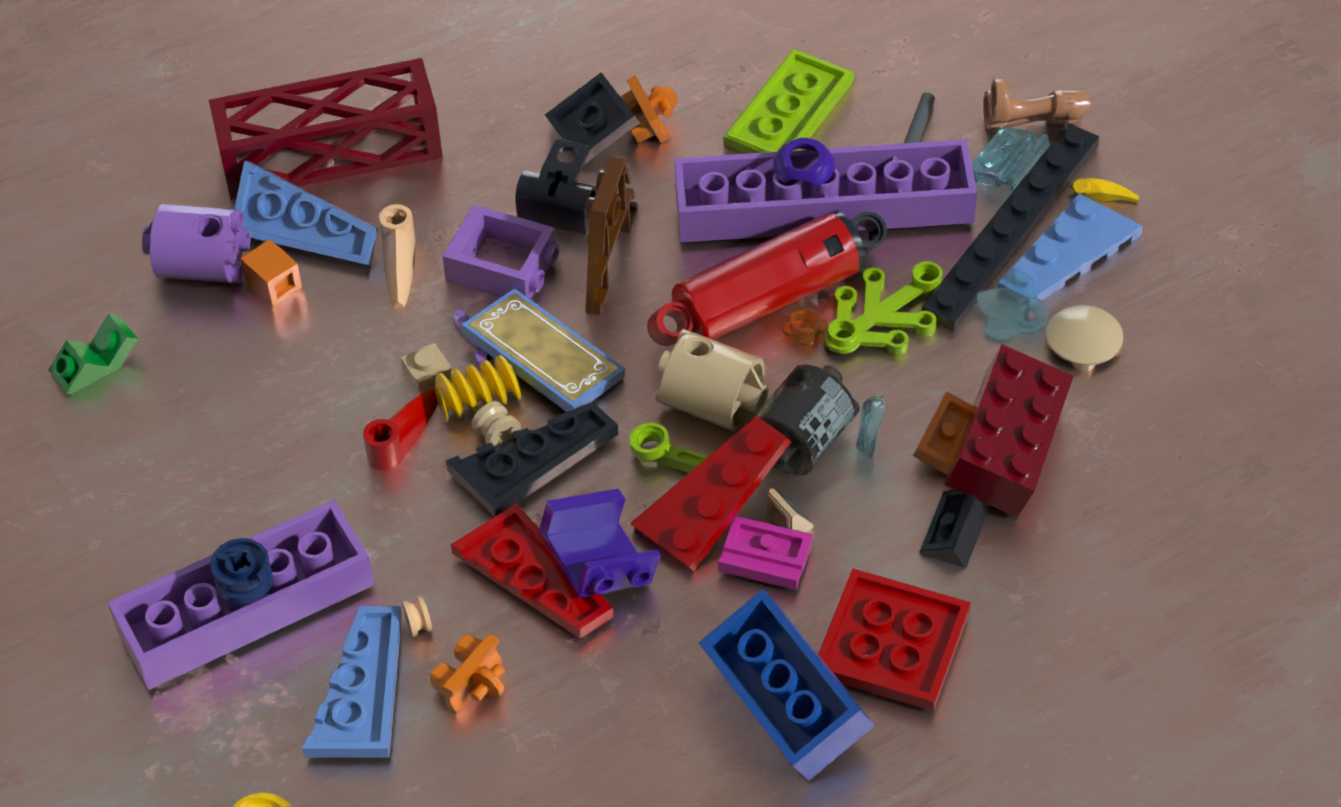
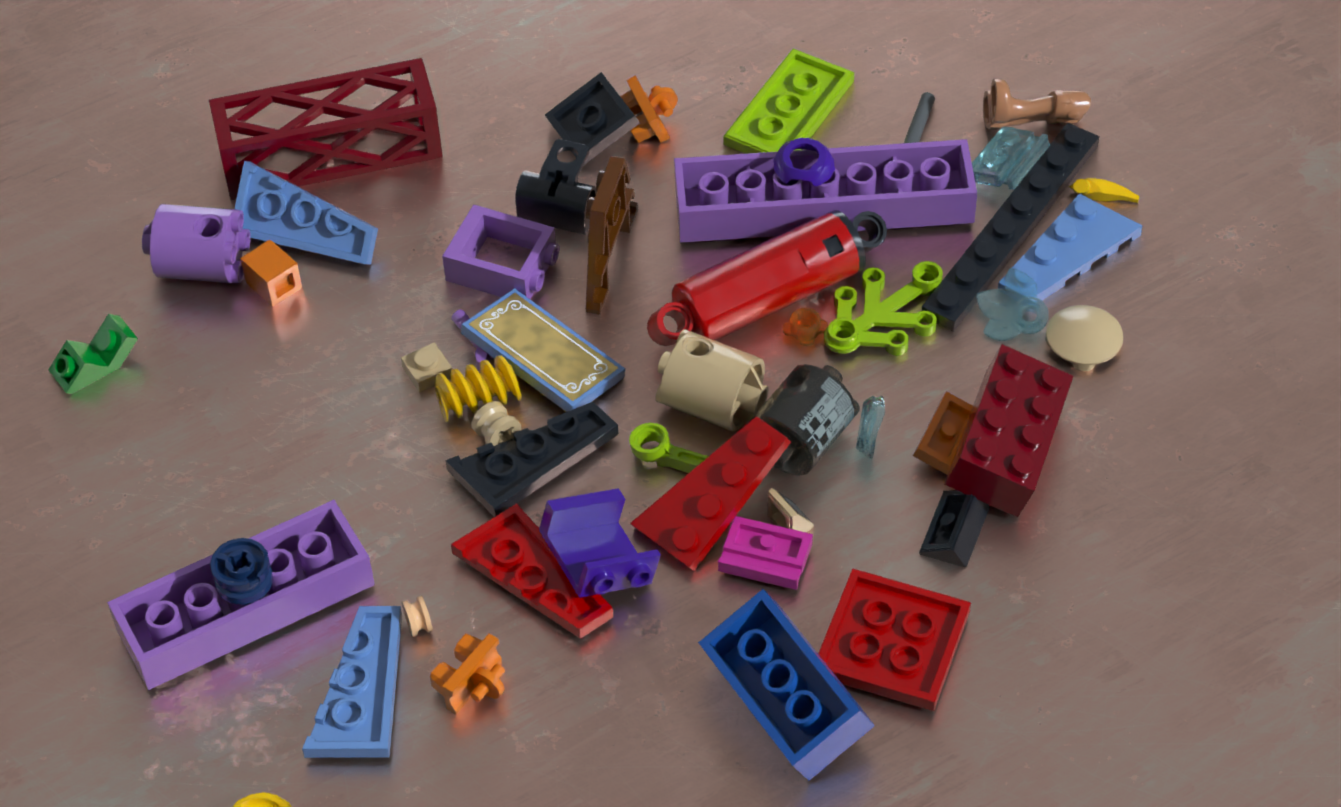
red piece [363,387,438,471] -> none
light nougat piece [379,204,416,308] -> none

